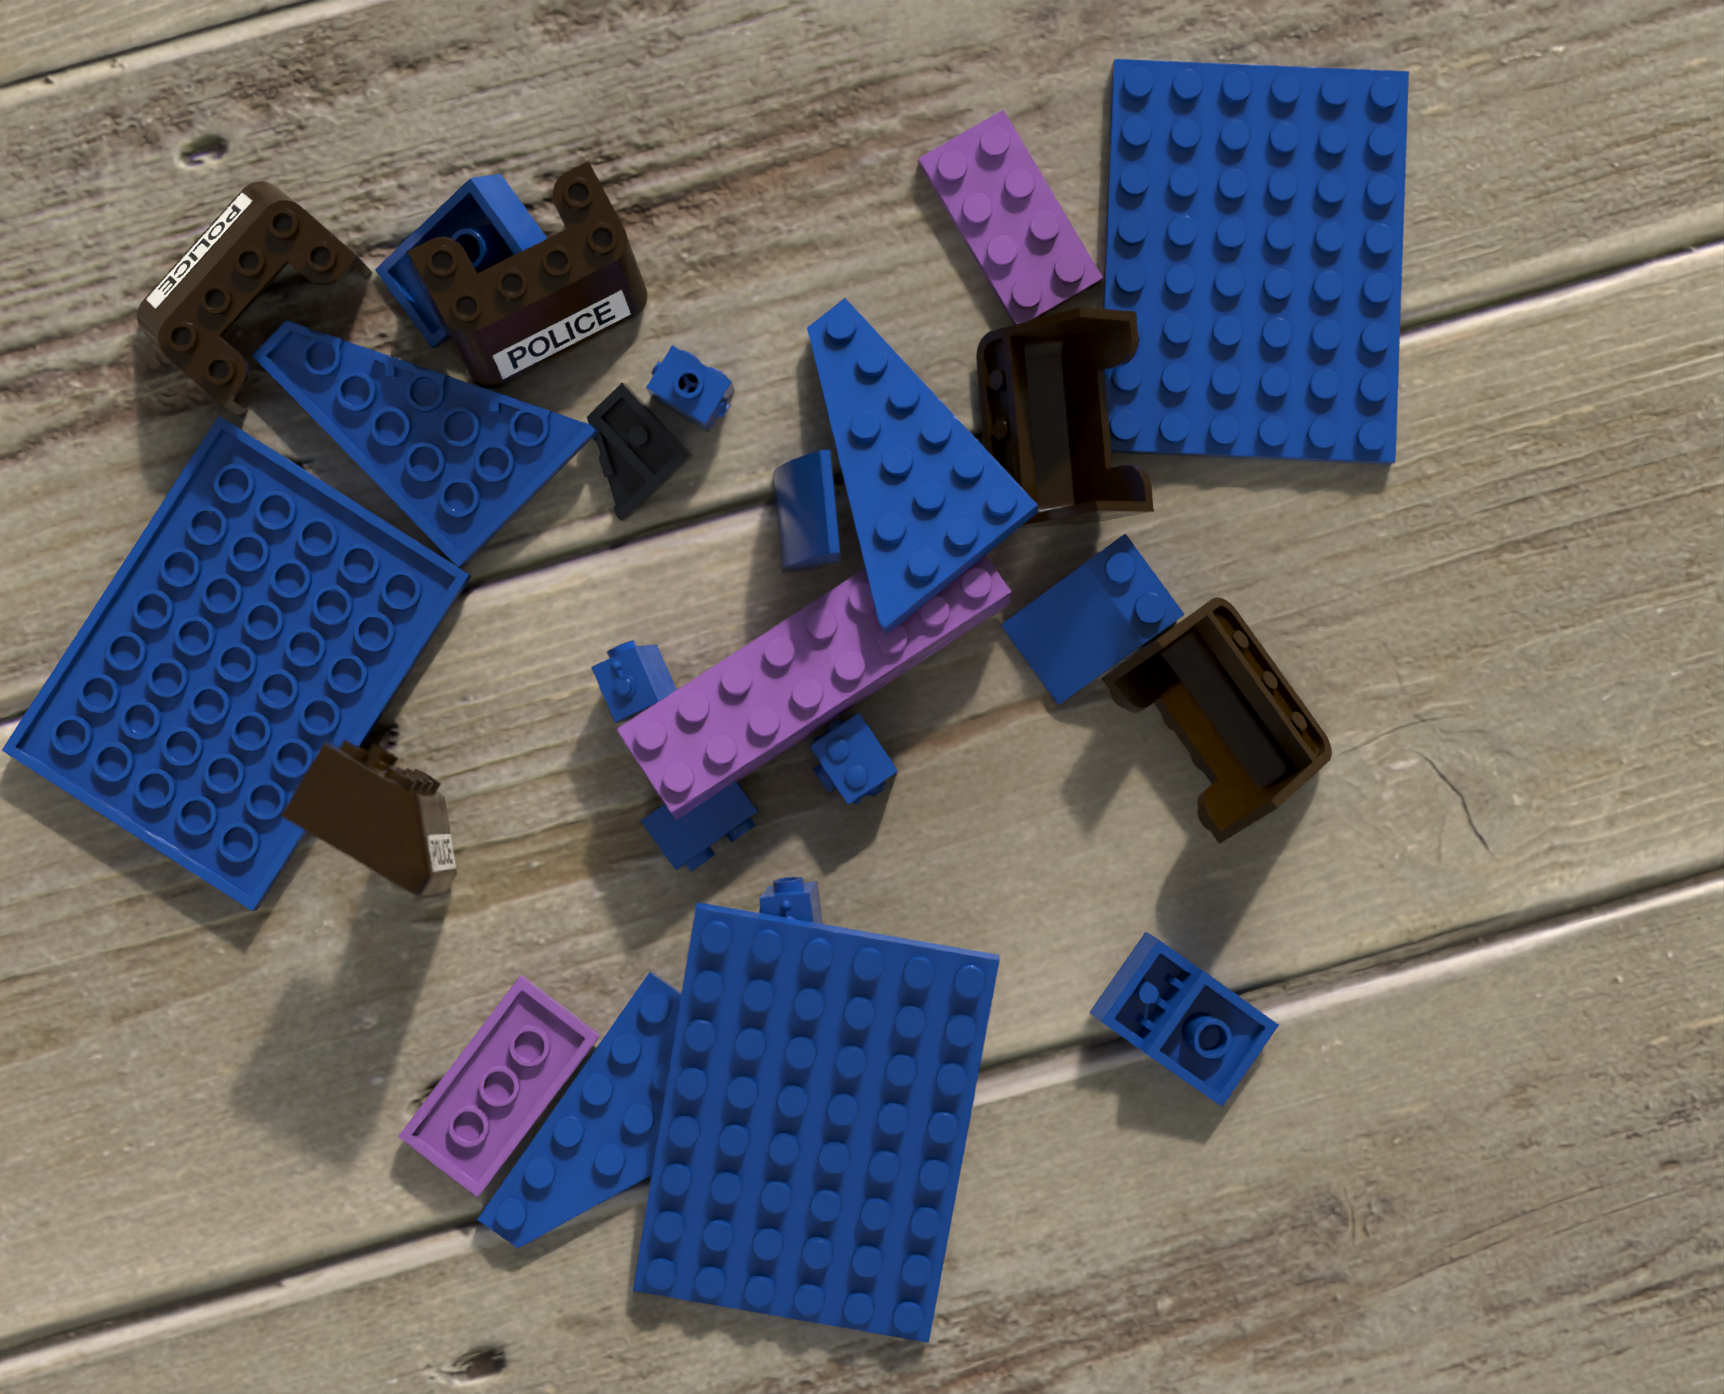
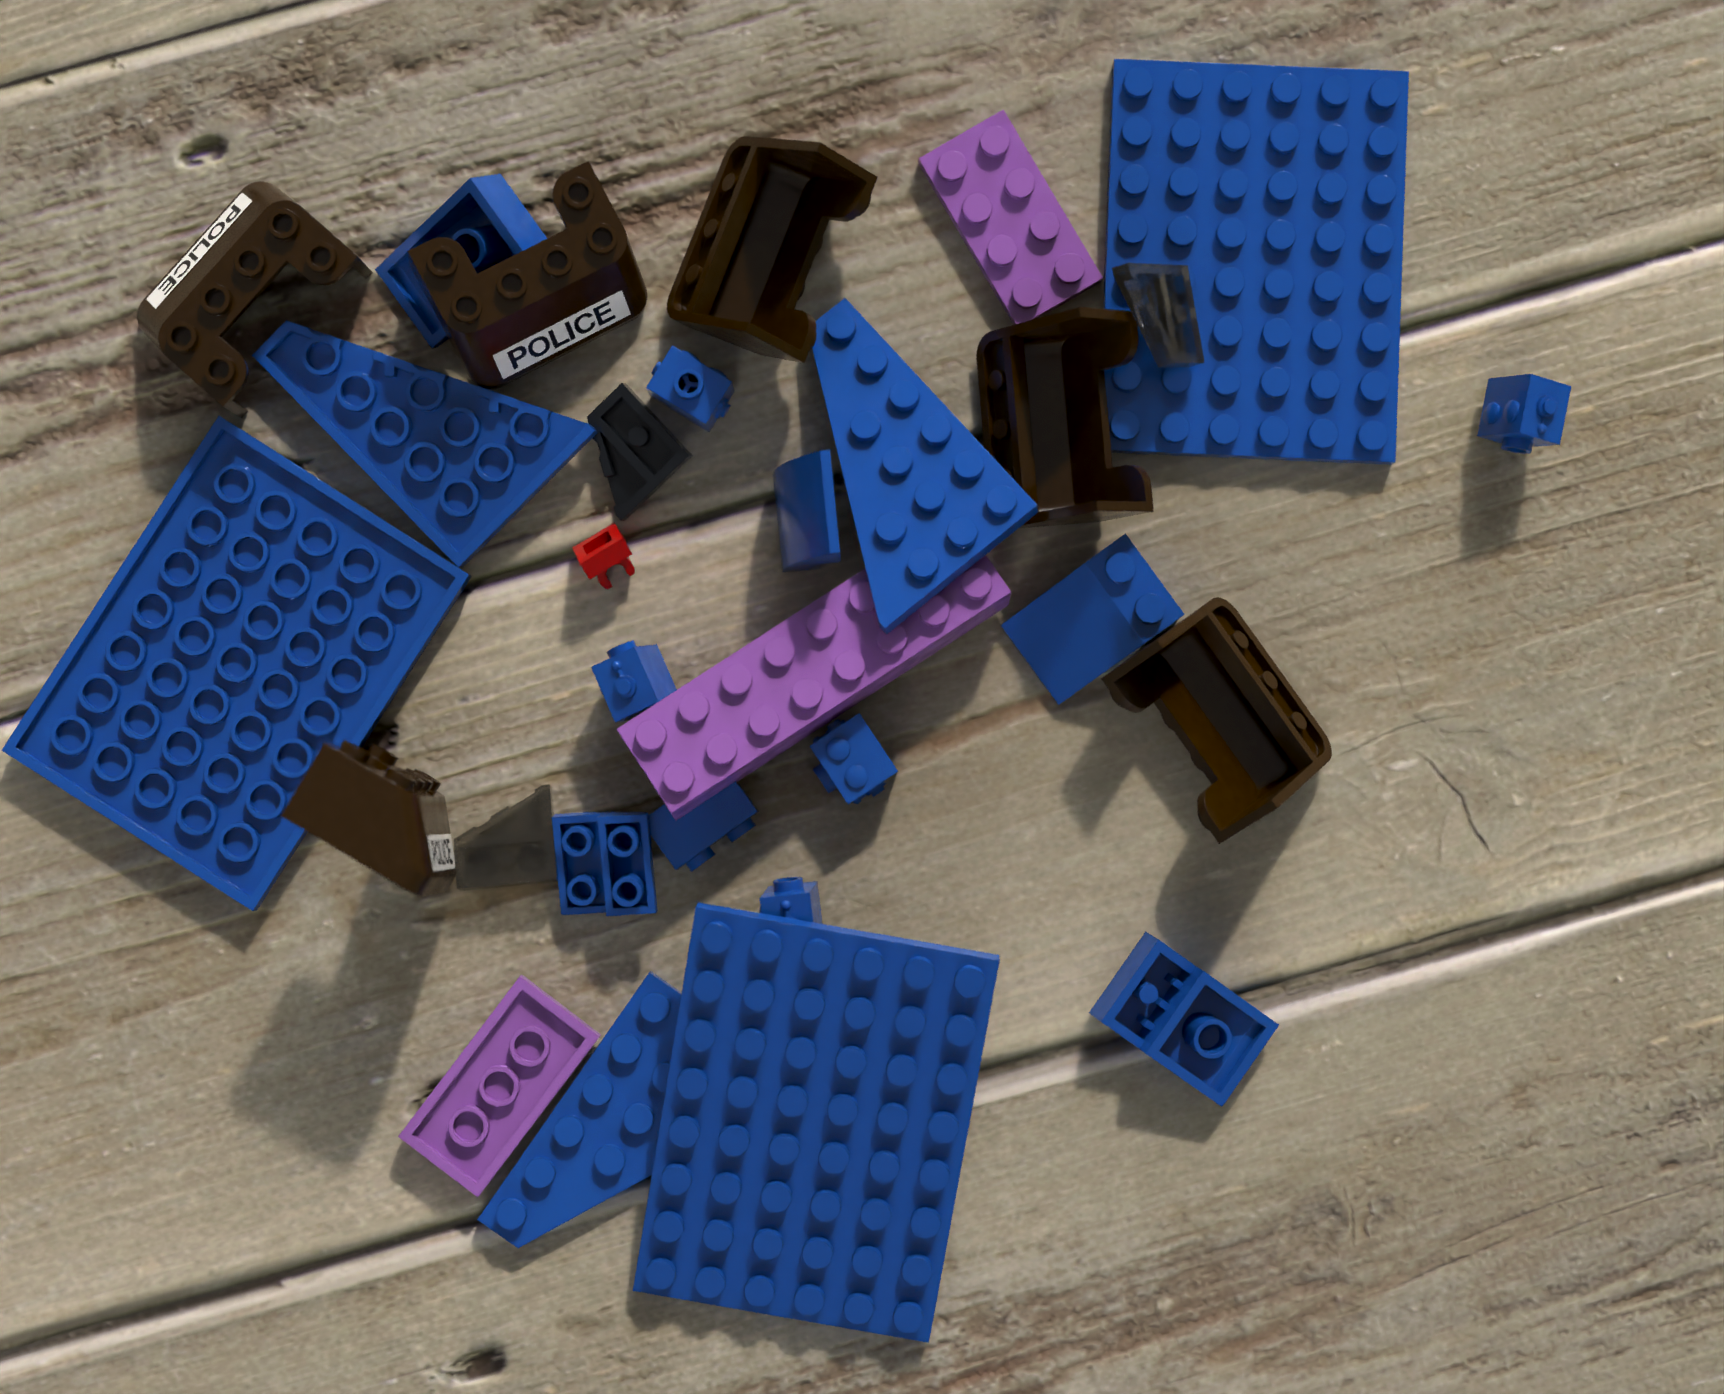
none -> clear smoke wing [453,784,558,891]
none -> blue slope [552,812,658,916]
none -> red tile [573,522,635,590]
none -> dark brown windscreen [667,136,878,363]
none -> clear smoke wing [1112,263,1205,367]
none -> blue head [1477,374,1571,454]

